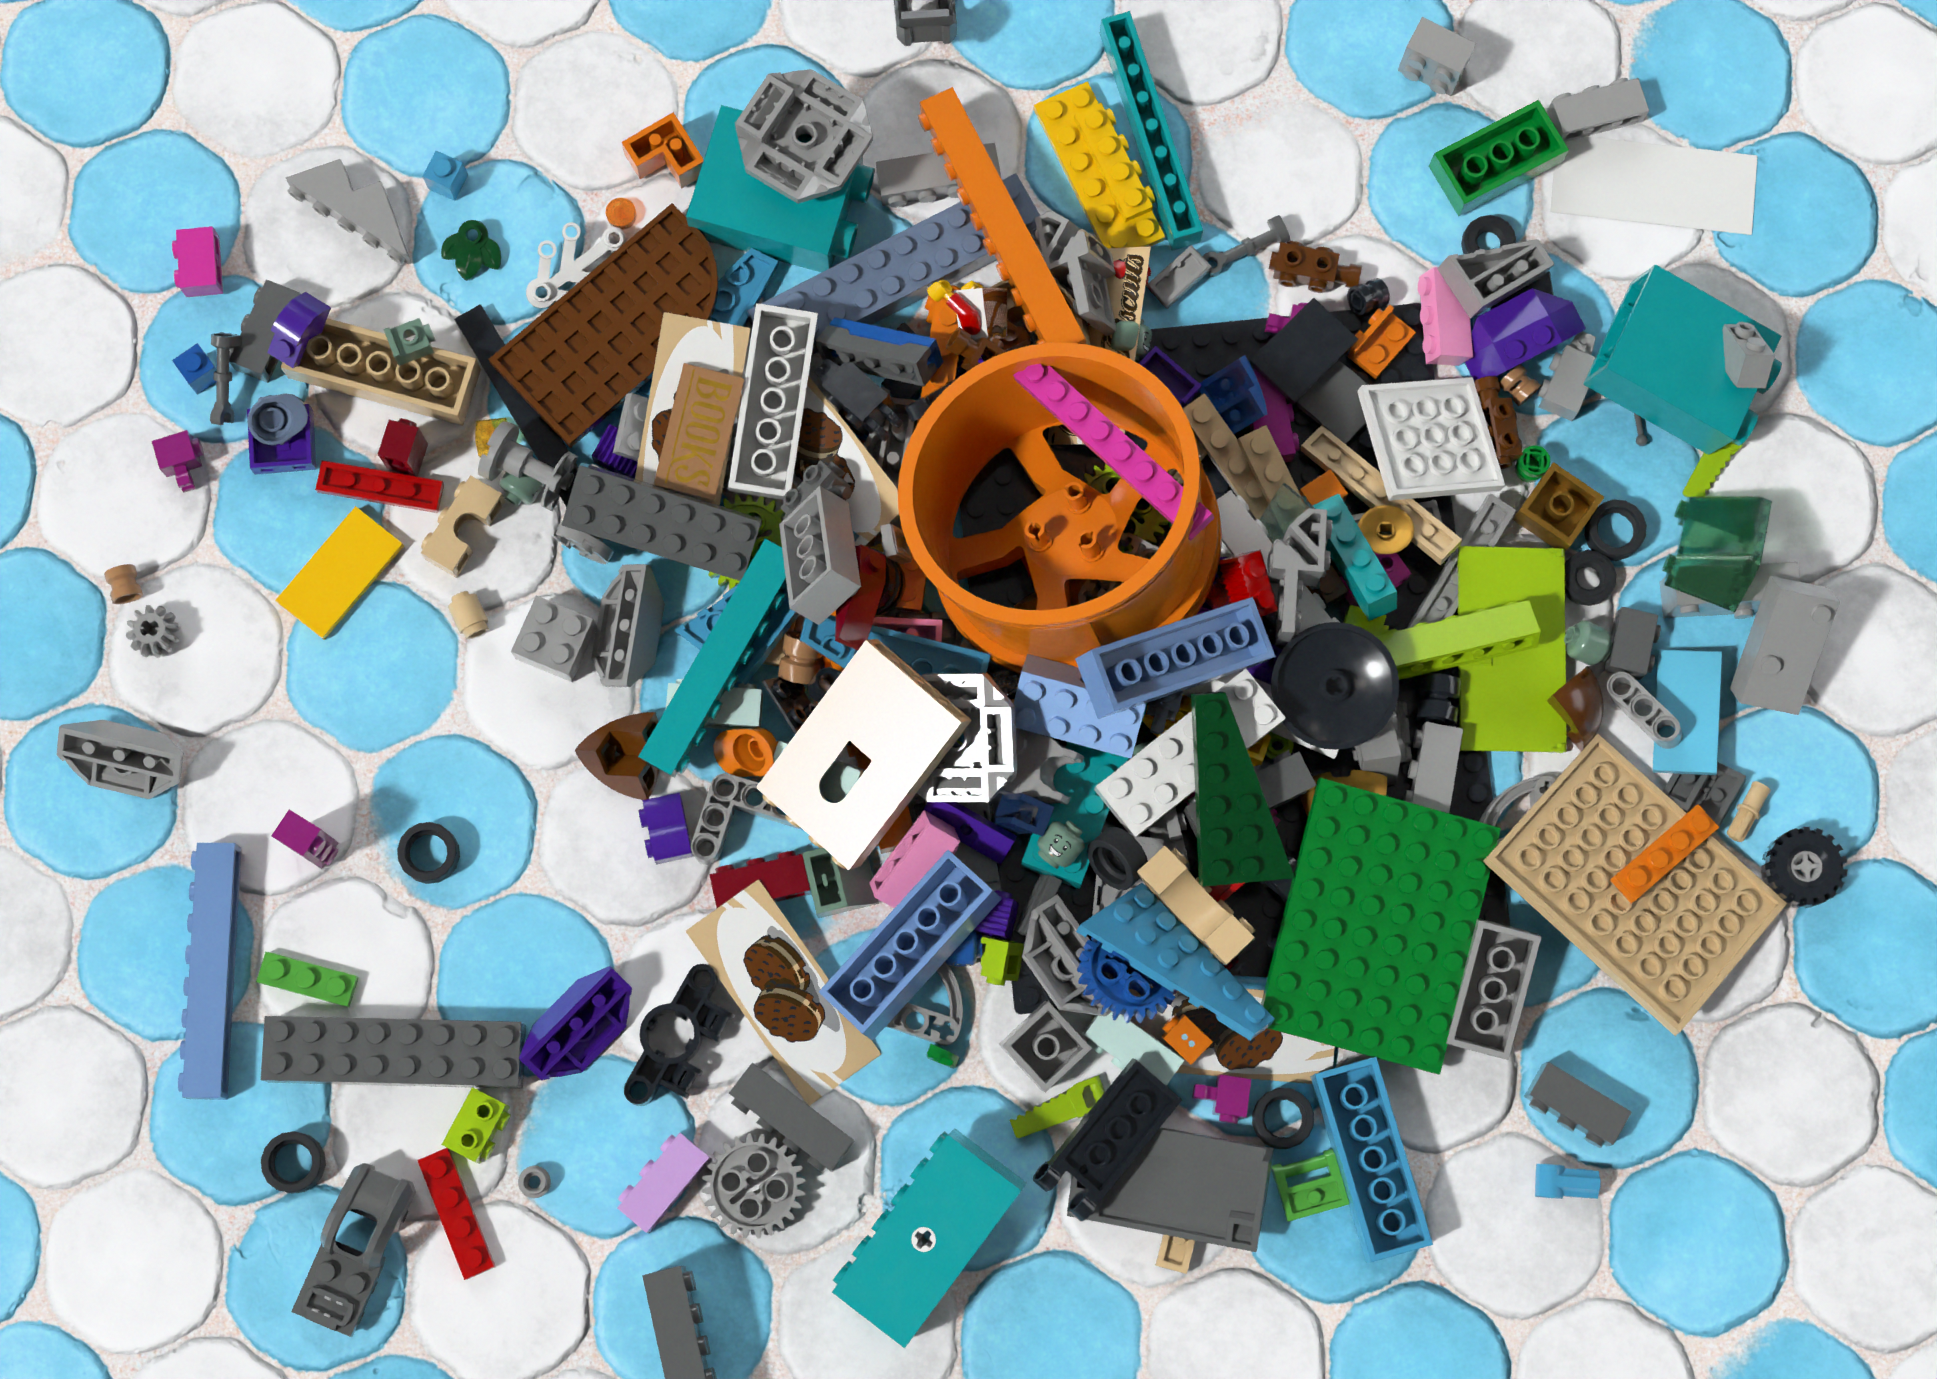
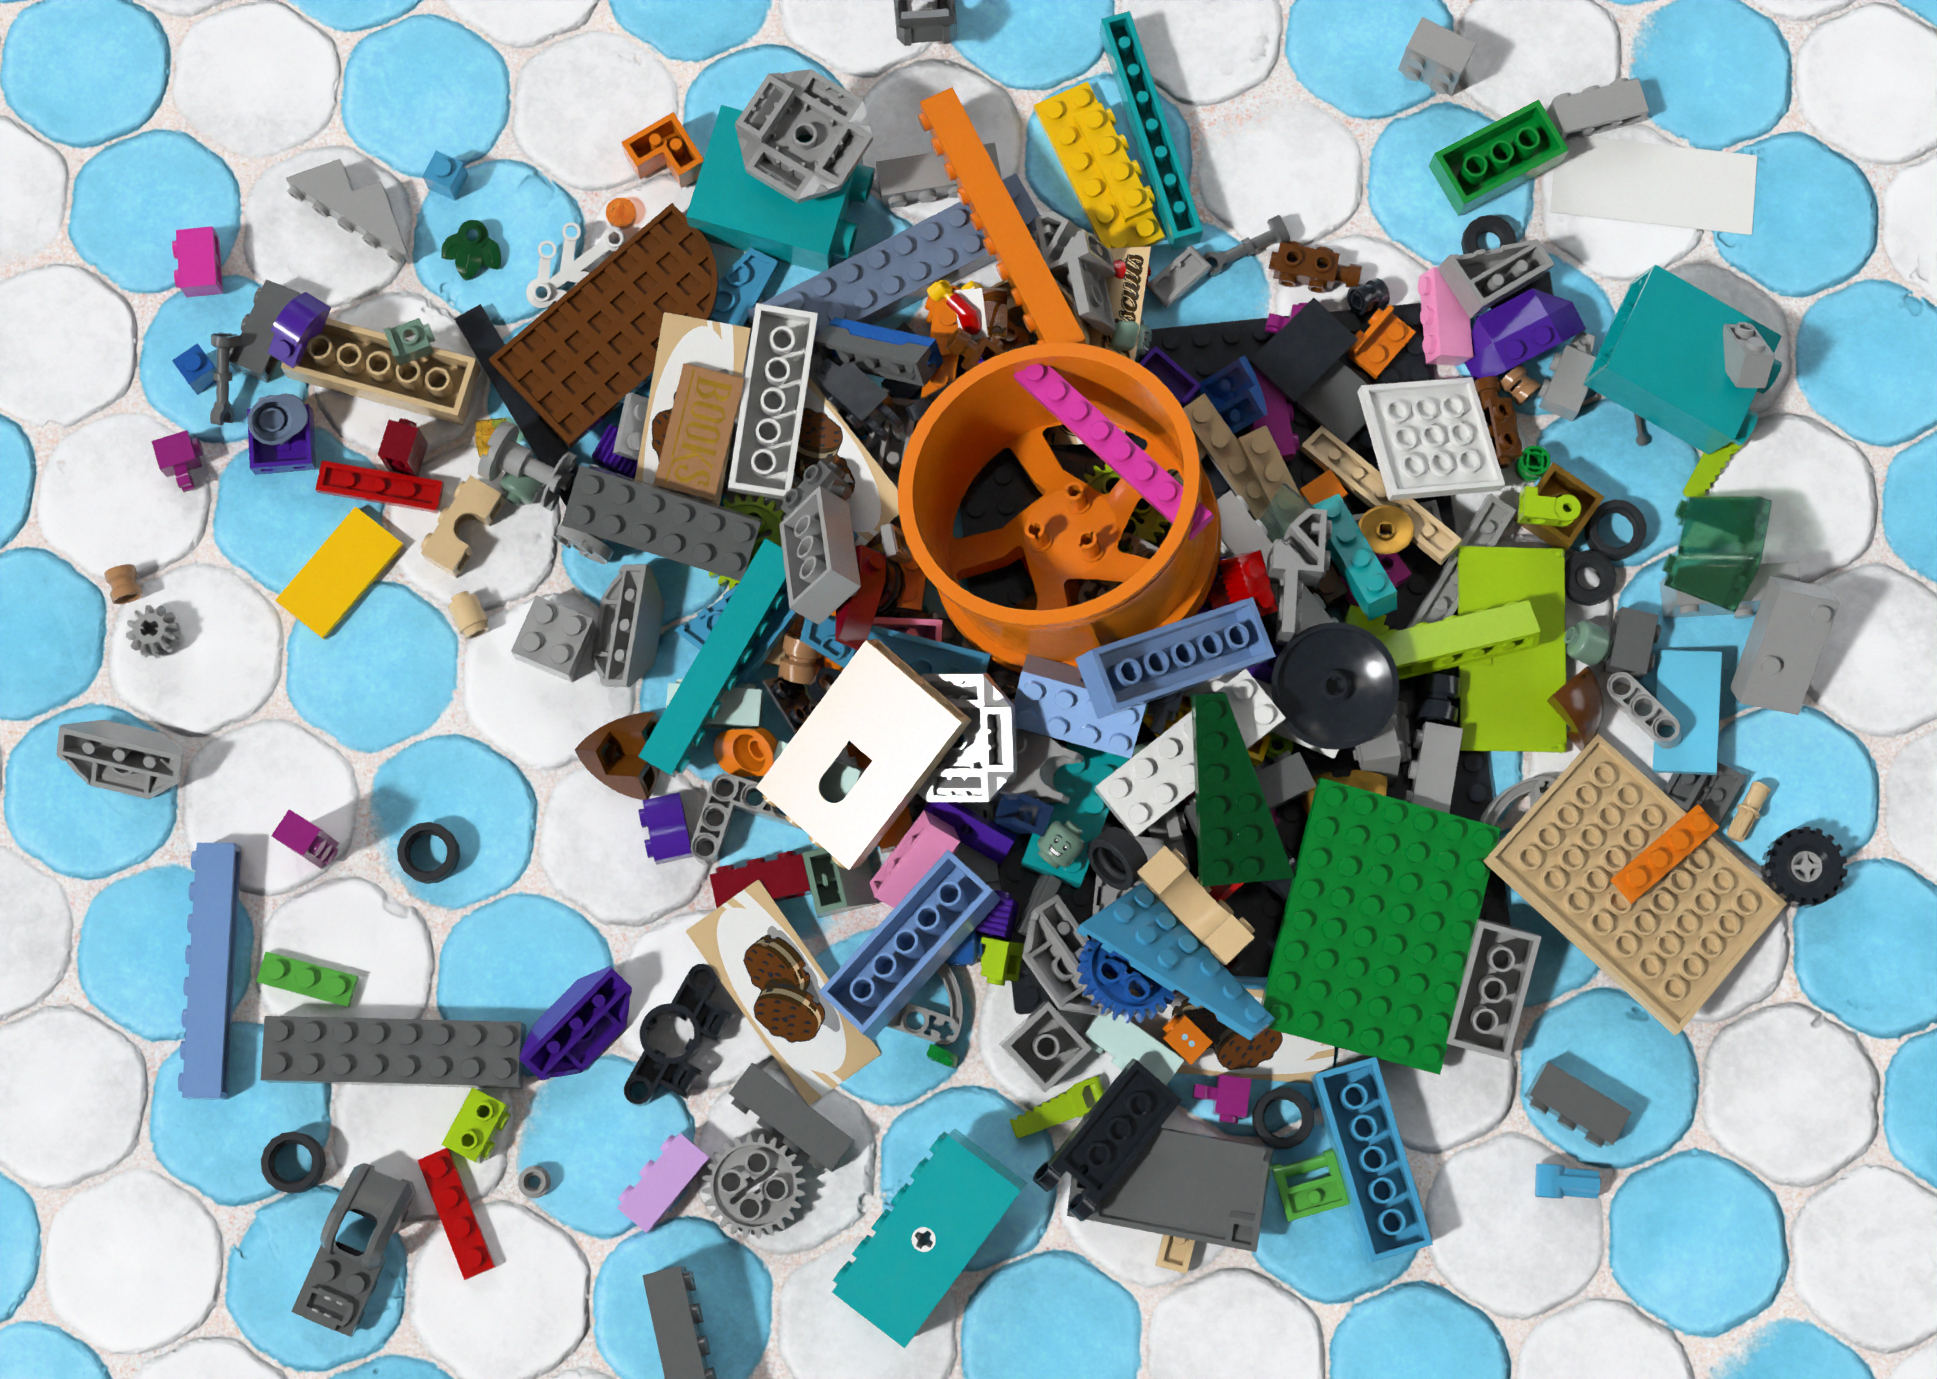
none -> lime leg [1518,486,1581,527]

